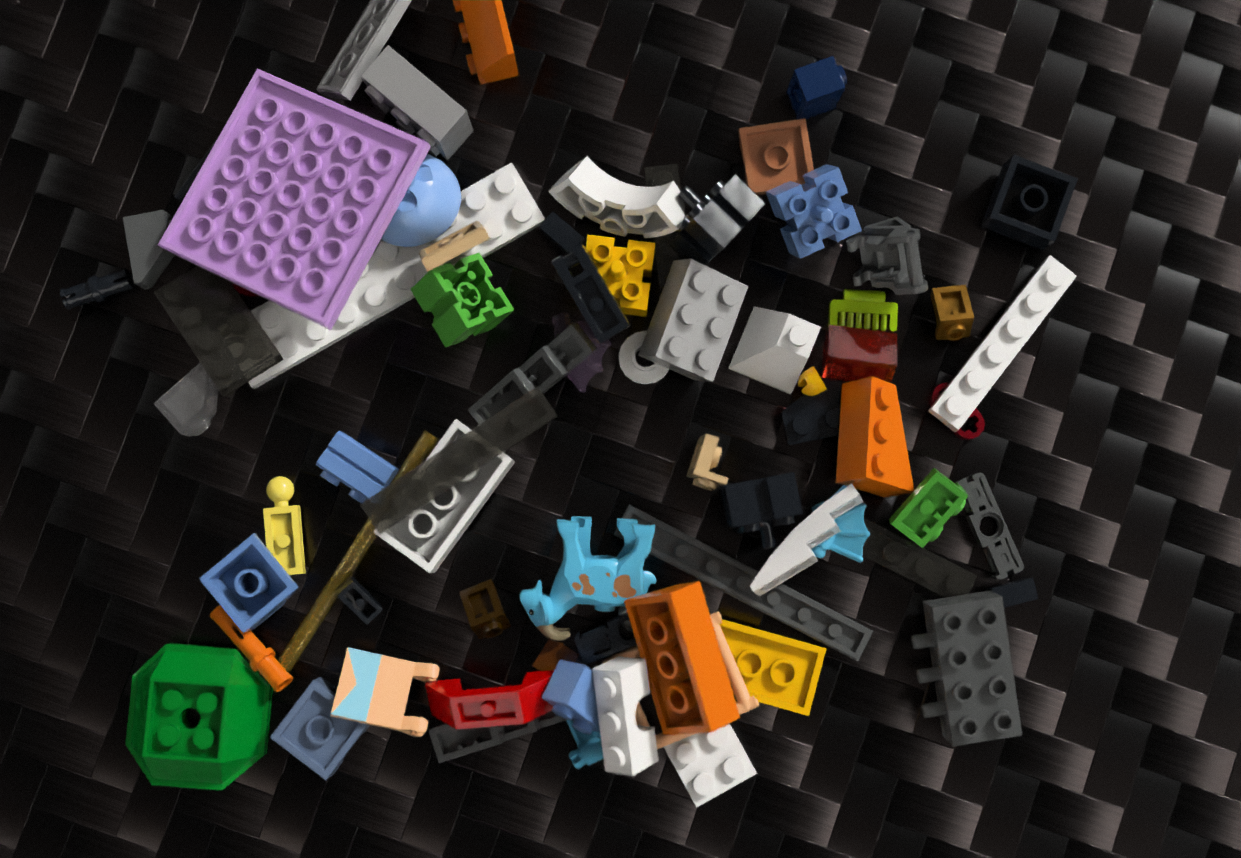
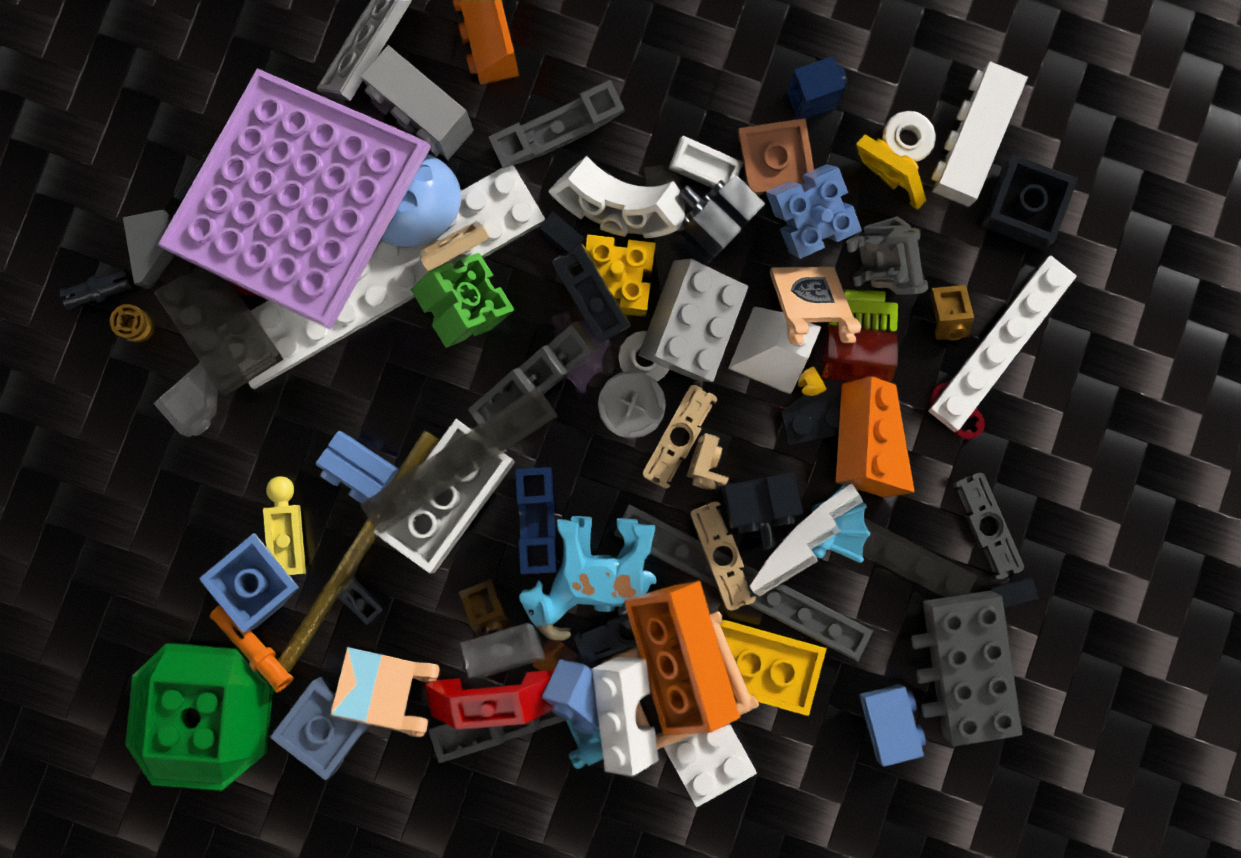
bright green bracket [889,468,968,548] -> none
none -> pearl gold wheel [110,304,155,343]
none -> clear brick [460,623,545,678]
none -> dark grey slope [489,80,625,168]
none -> dark blue arch [516,467,557,574]
none -> light grey tile [598,370,666,439]
none -> tan piece [643,385,717,489]
none -> white tile [669,136,743,188]
none -> tan piece [690,502,756,611]
none -> light nougat flag [770,267,861,344]
none -> yellow wing [856,135,926,210]
none -> medium blue brick [859,684,926,767]
none -> white piece [882,111,936,162]
none -> white brick [932,61,1028,207]

